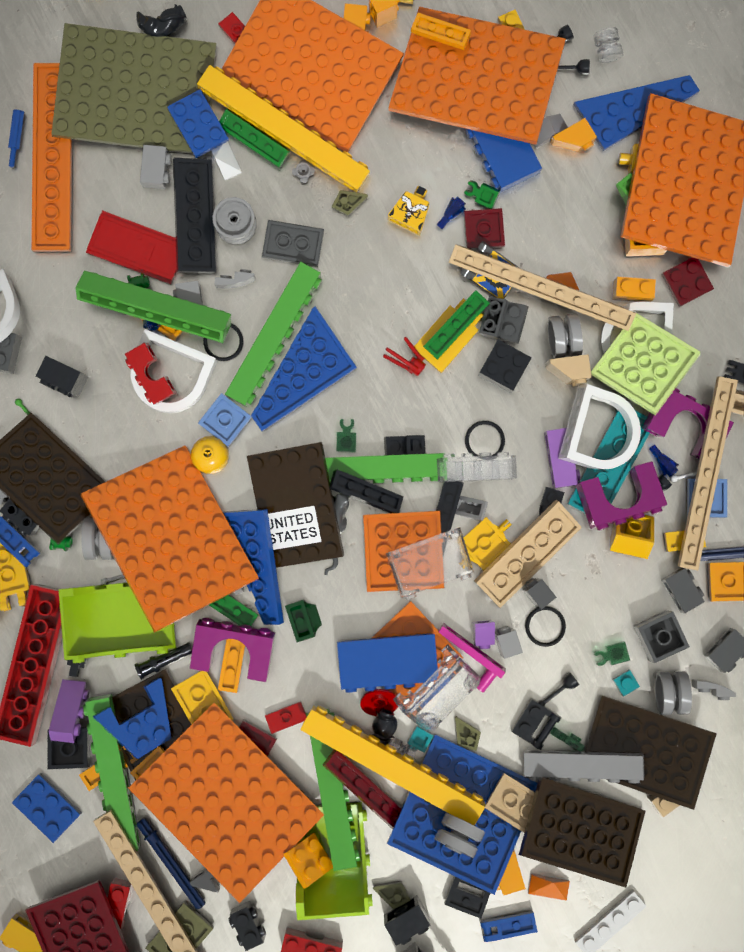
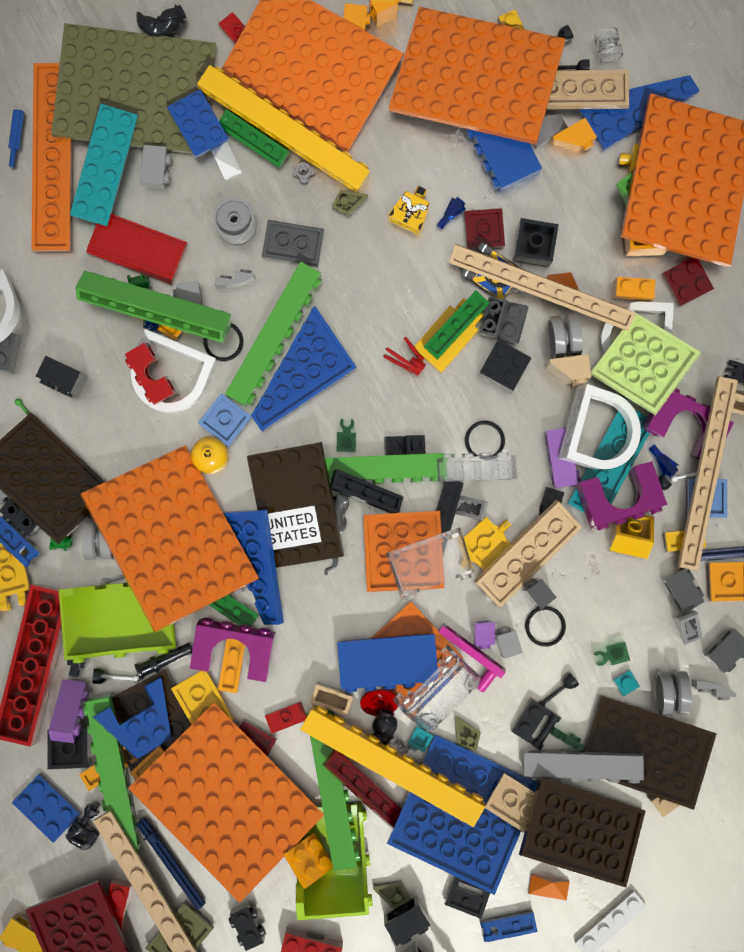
black plate [173,157,216,273] -> none
dark grey slope [189,869,220,893] -> none
dark green slope [285,600,322,643] -> none
light orange plate [411,13,471,50] -> none
light grey wheel [434,813,485,858] -> none
green plate [464,180,500,209] -> none
light orange slope [497,850,526,896] -> none
dark grey brick [634,611,690,663] -> none
none -> black piece [66,802,100,850]
none -> teal plate [70,103,138,227]
none -> hinge [92,668,140,684]
none -> tan brick [310,682,353,716]
none -> black brick [512,218,559,266]
none -> tan plate [547,70,629,109]
none -> light grey slope [672,610,702,645]

